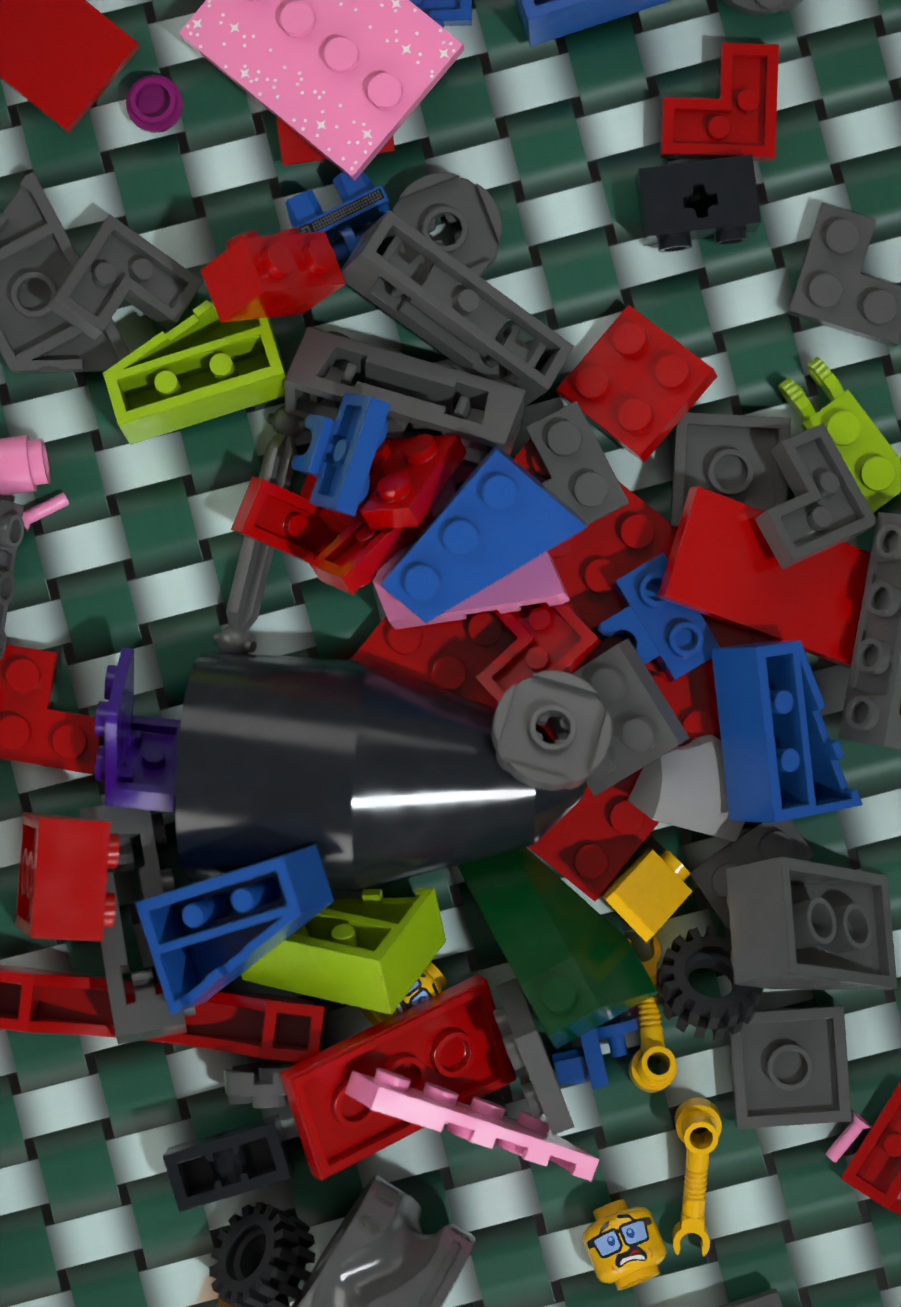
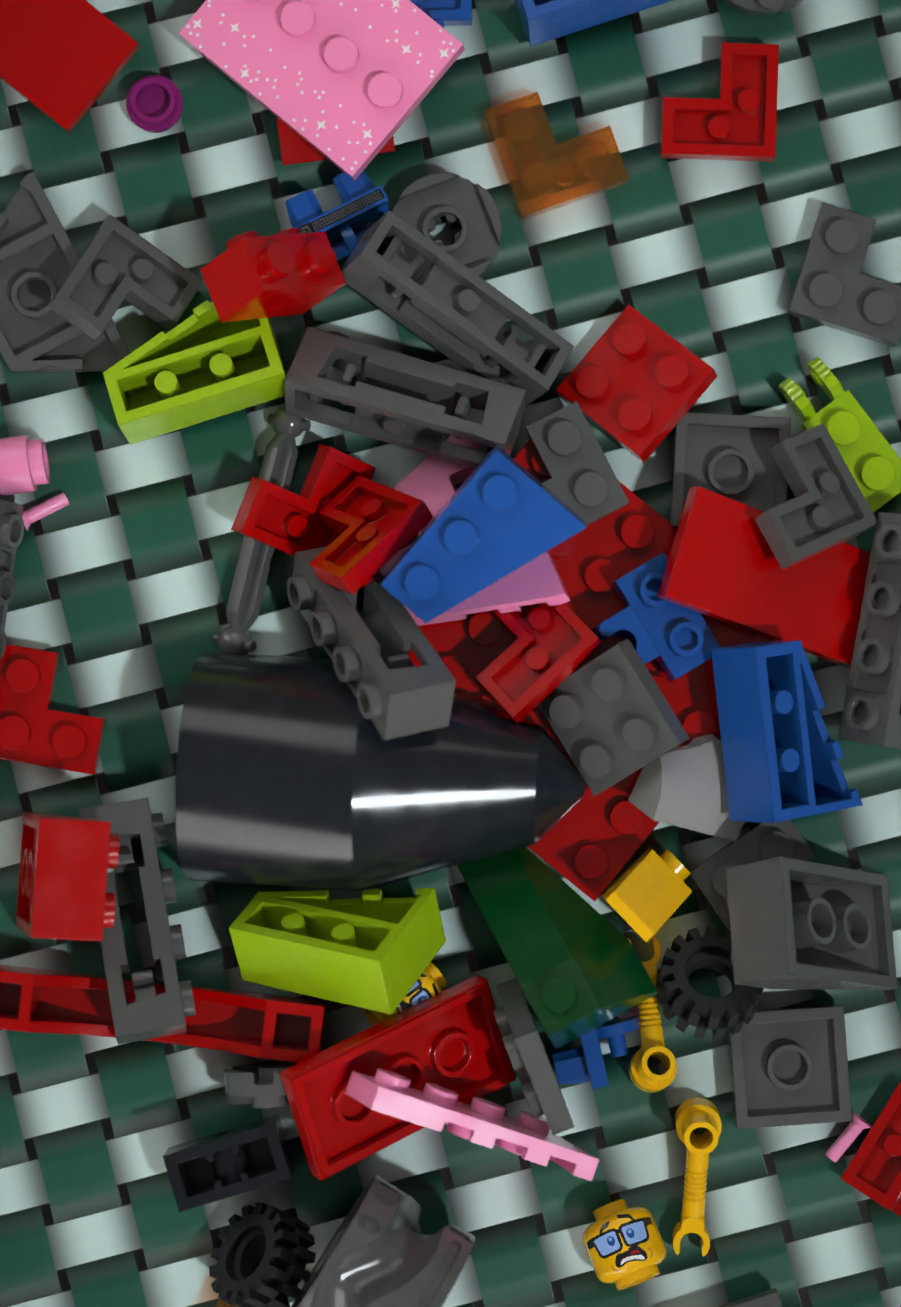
dark purple bracket [95,647,181,812] -> none
blue wedge [135,845,334,1016] -> none
blue plate [291,392,391,516] -> none
red plate [361,434,467,529] -> none
dark grey plate [491,670,612,791] -> none
black brick [635,154,761,253] -> none
none -> dark grey brick [287,546,456,740]
none -> clear orange plate [484,92,629,221]

